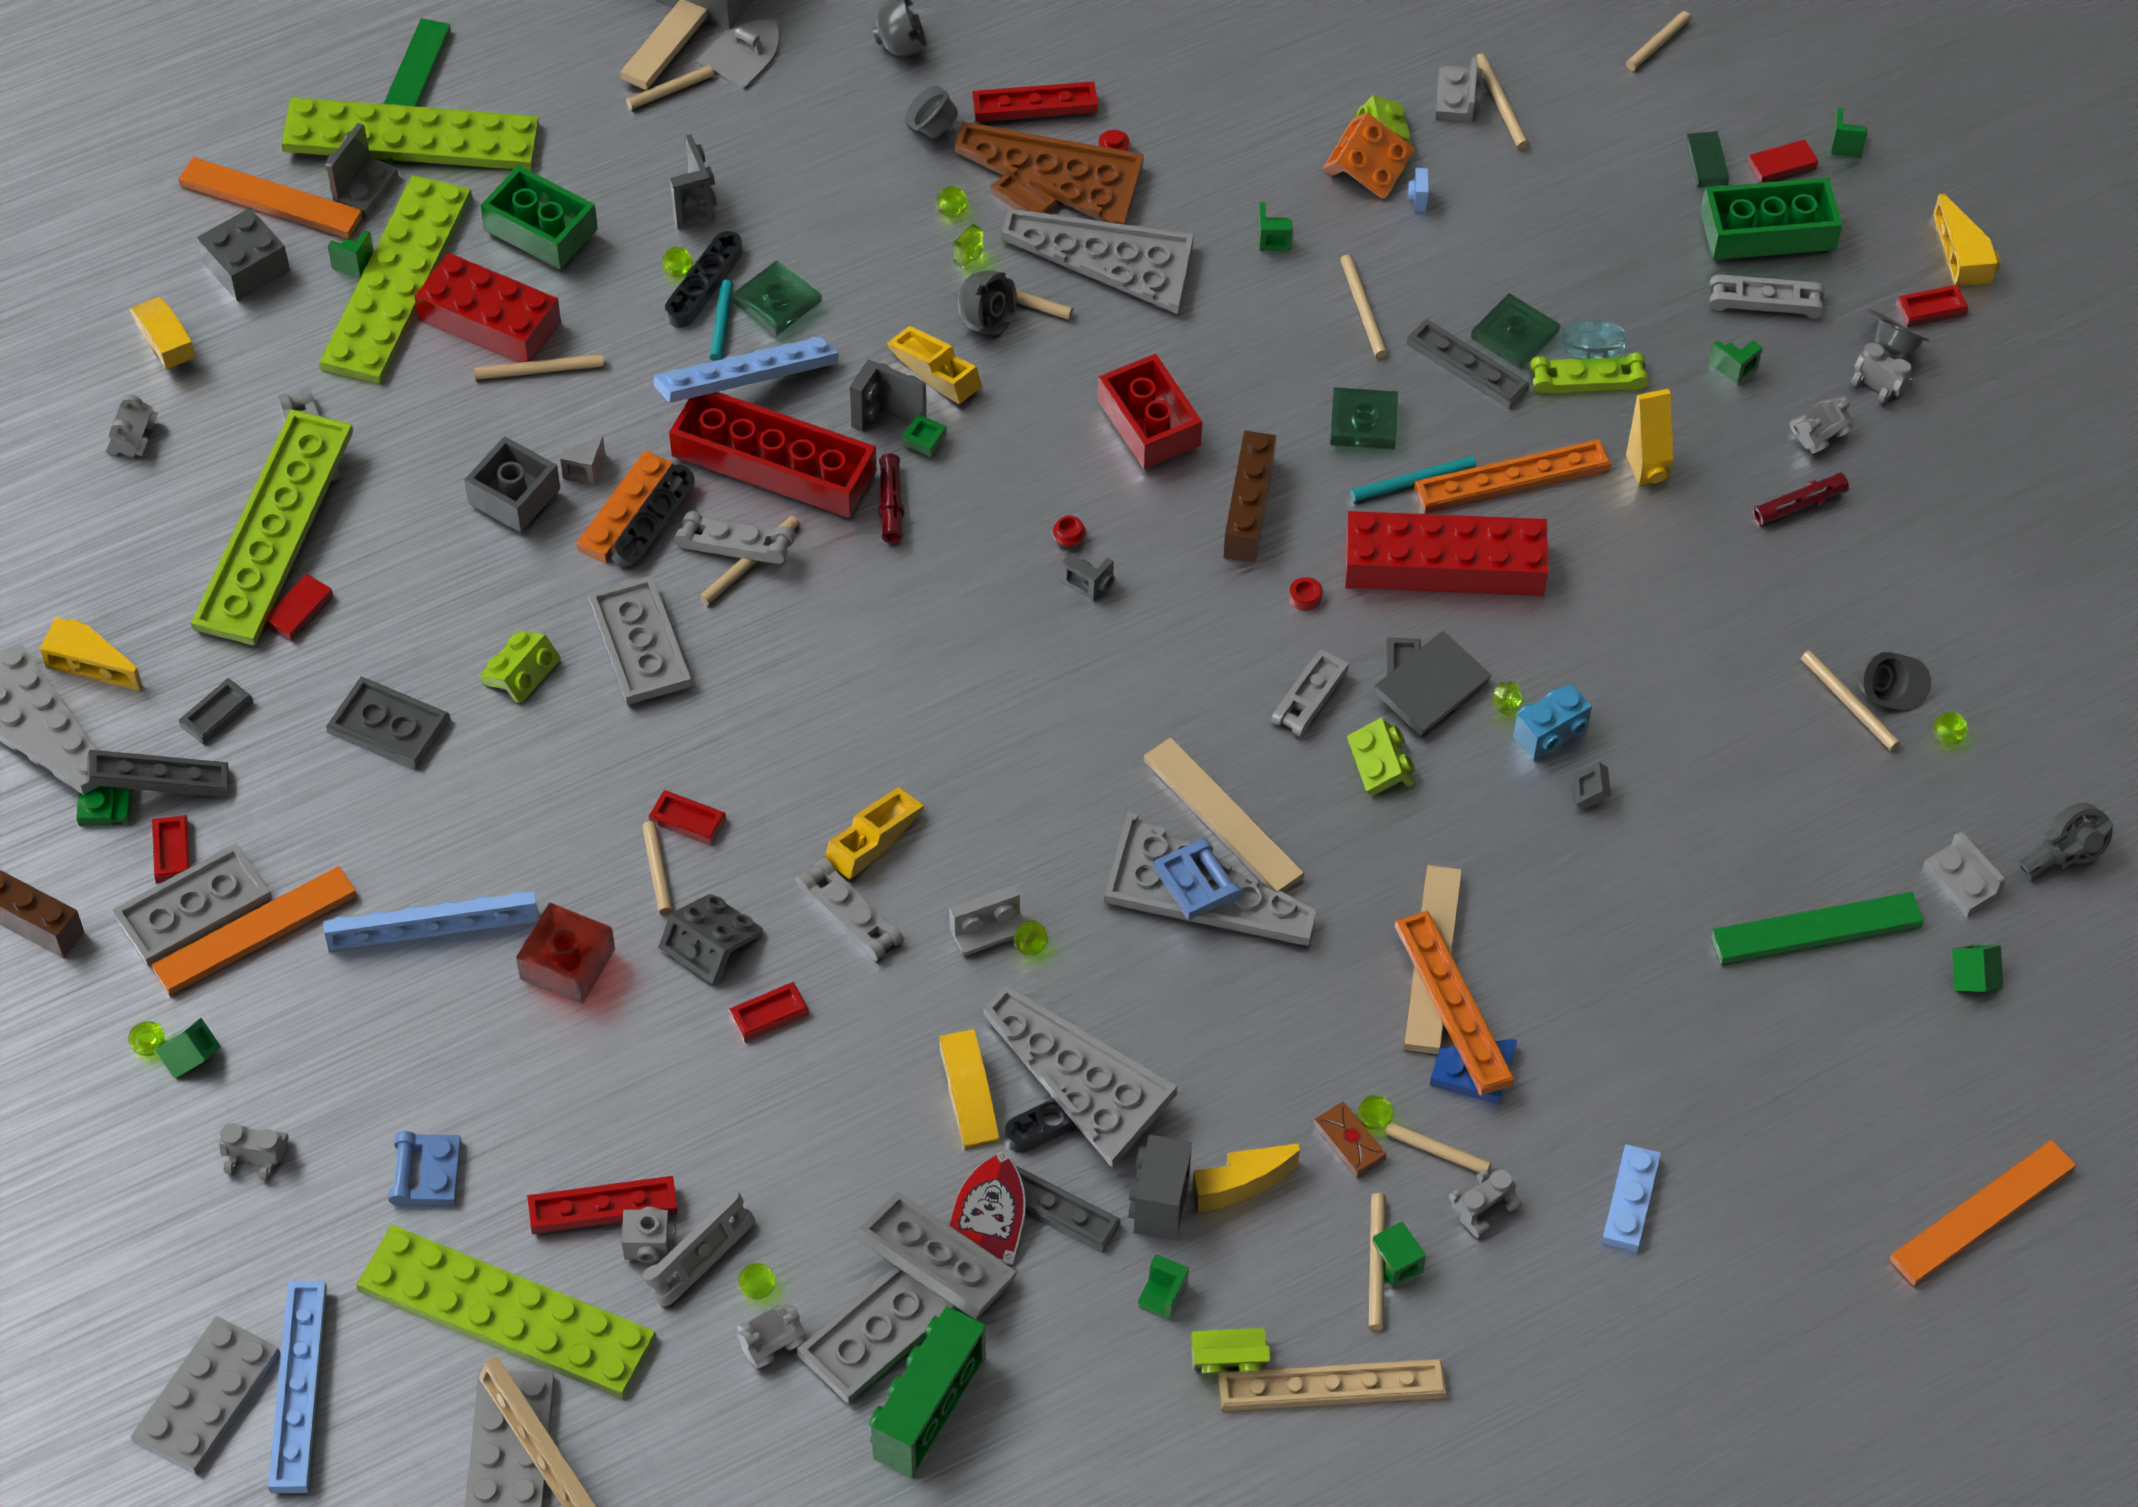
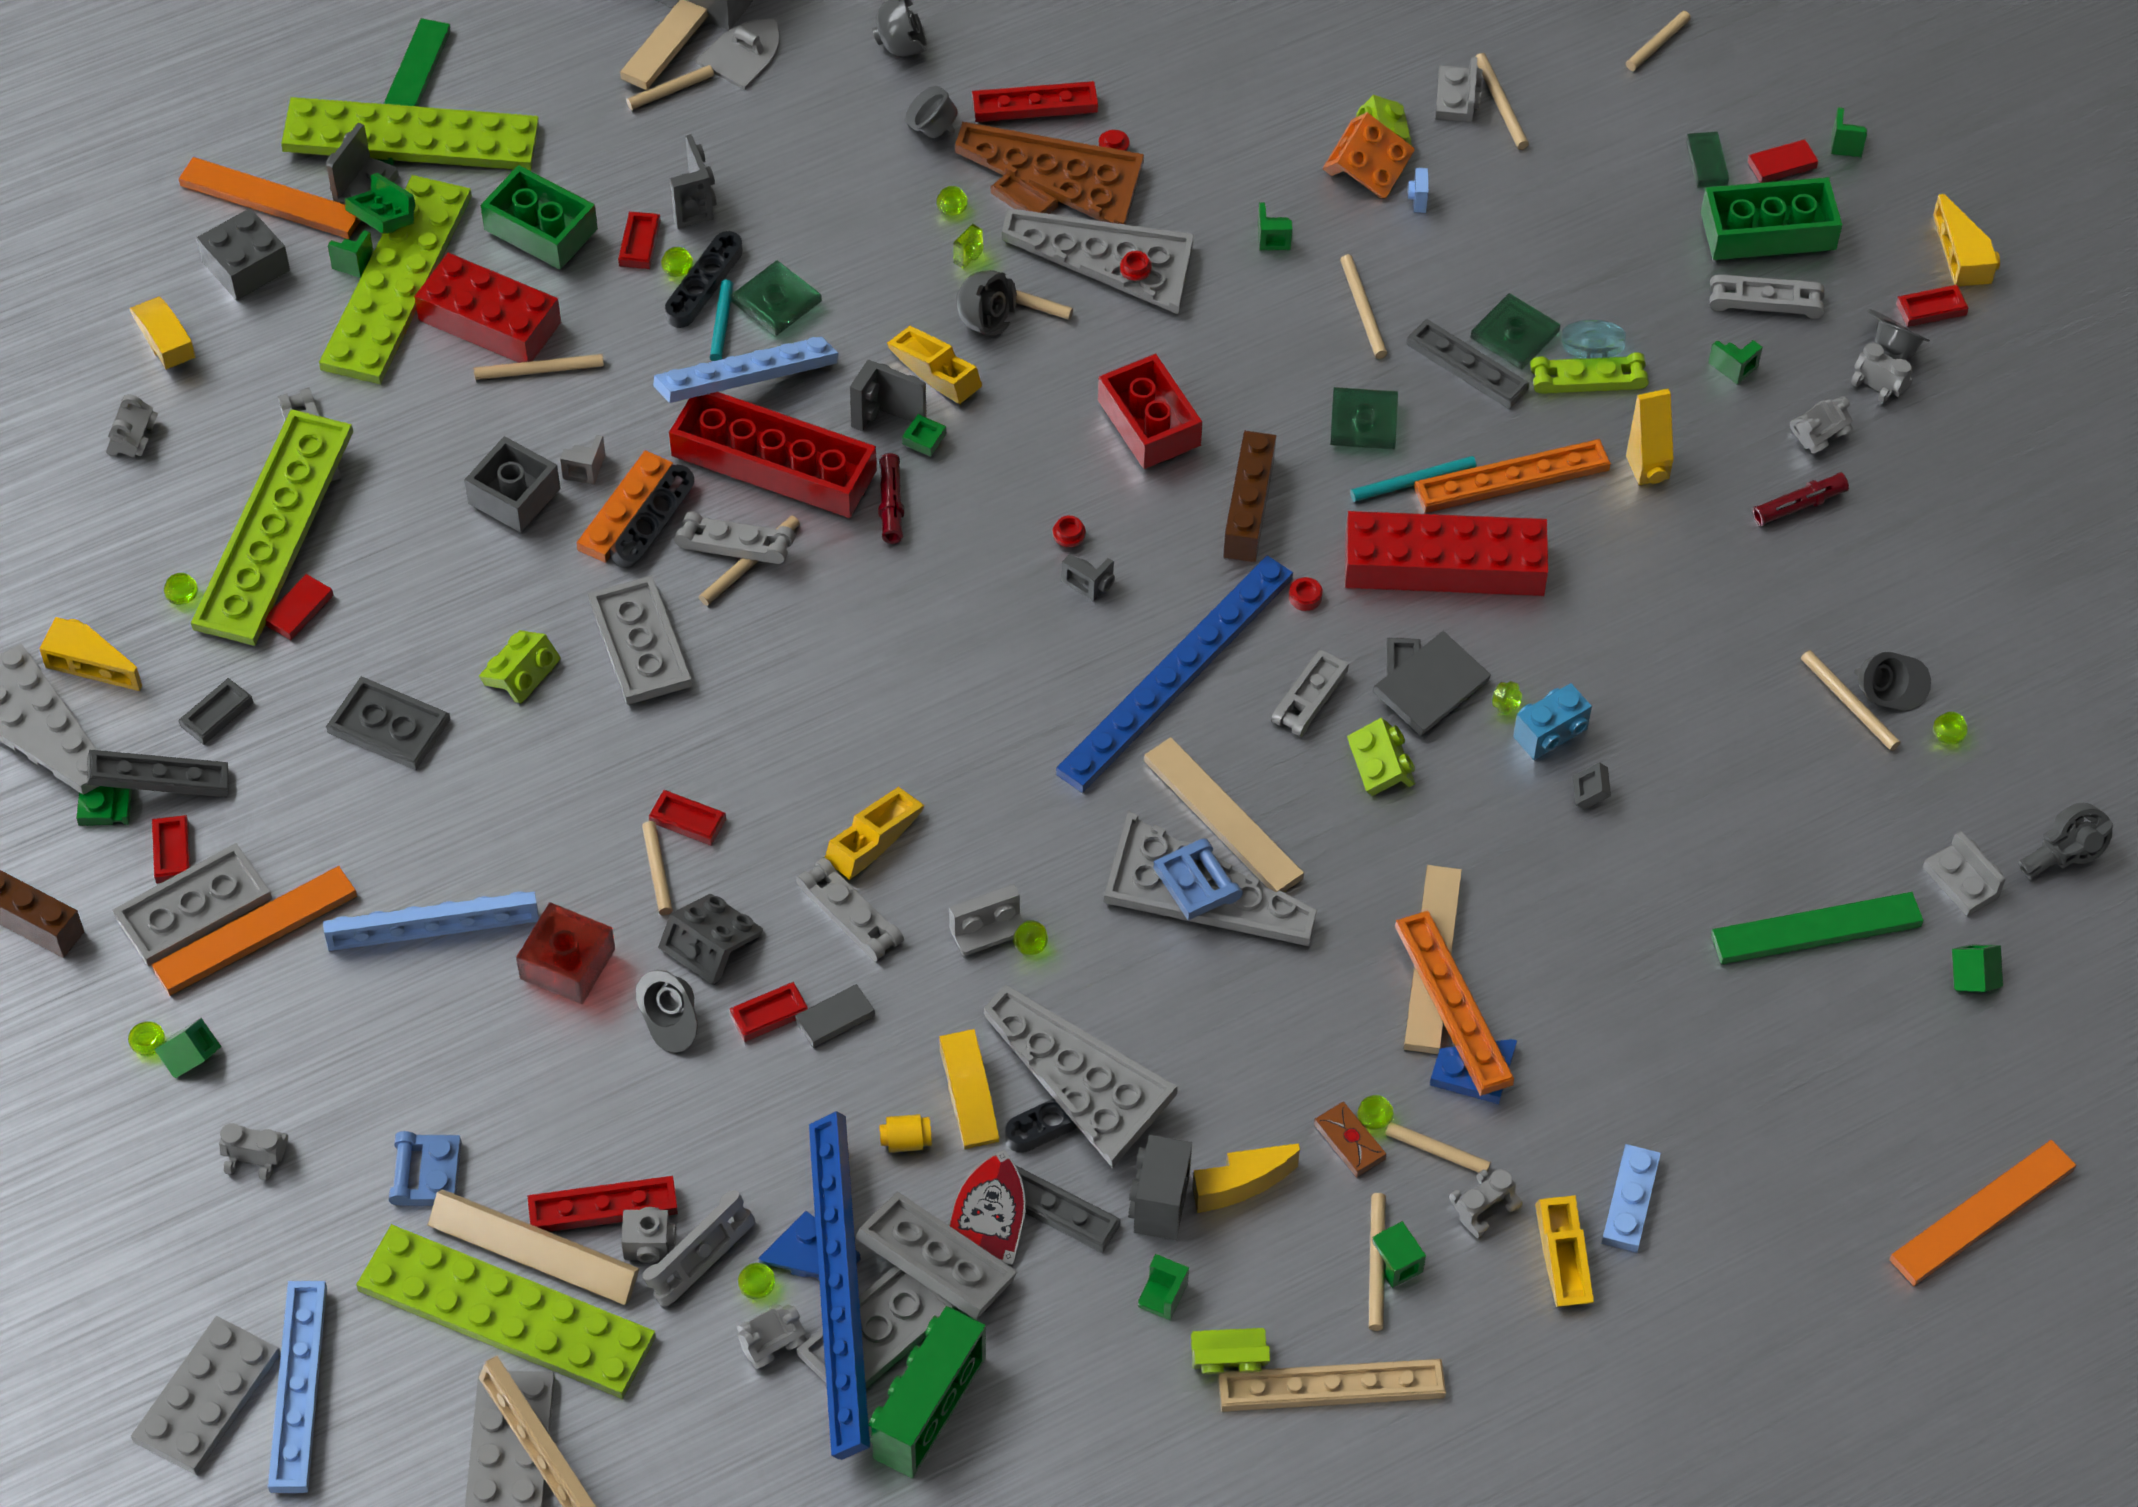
none -> clear neon green plate [164,573,198,605]
none -> green bracket [345,173,415,234]
none -> tan tile [428,1189,639,1305]
none -> red tile [618,211,661,269]
none -> dark grey piece [636,970,698,1053]
none -> blue wing [758,1211,861,1280]
none -> dark grey tile [795,984,875,1048]
none -> blue plate [809,1111,870,1460]
none -> yellow brick [879,1114,932,1153]
none -> blue plate [1056,555,1293,793]
none -> red plate [1120,251,1152,281]
none -> yellow slope [1535,1195,1594,1307]

